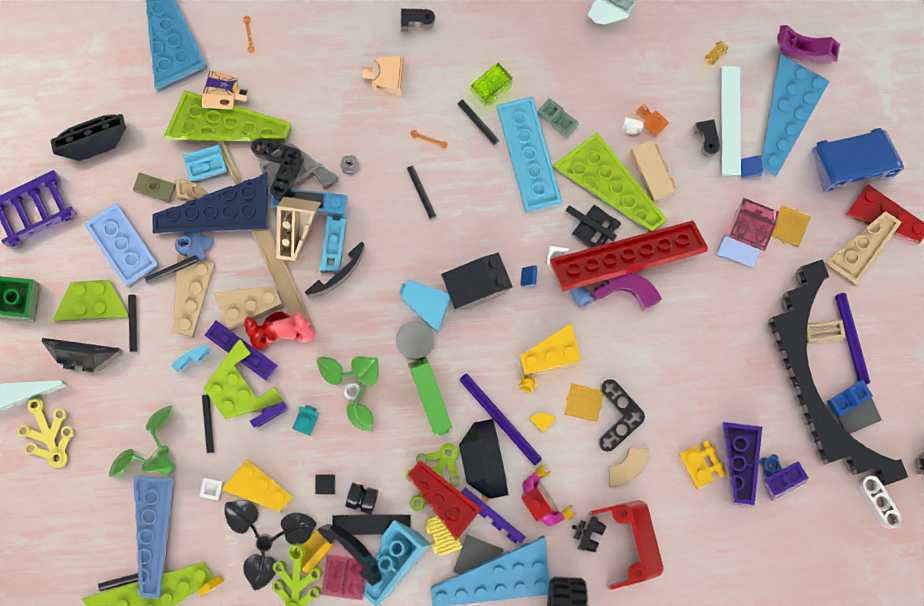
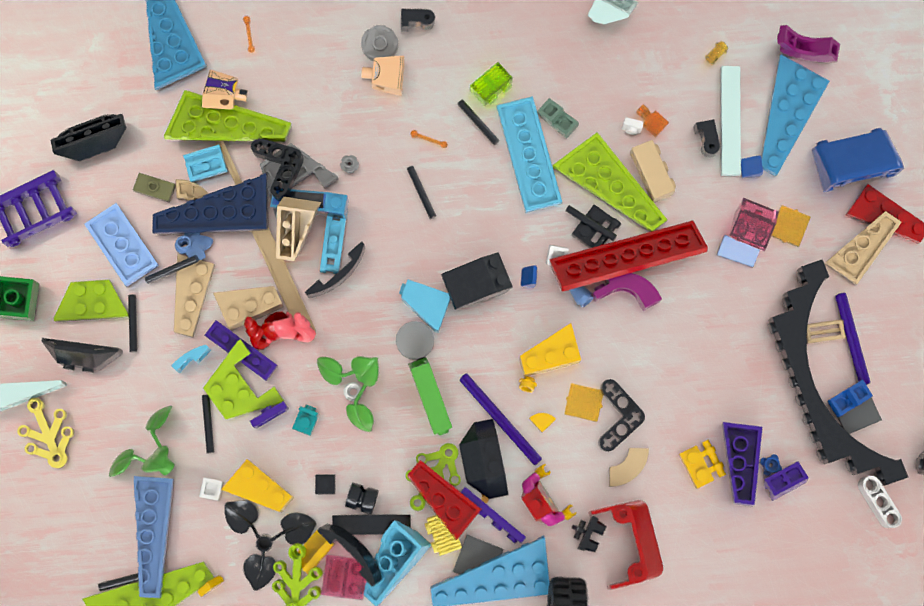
none -> light grey tile [361,25,398,61]

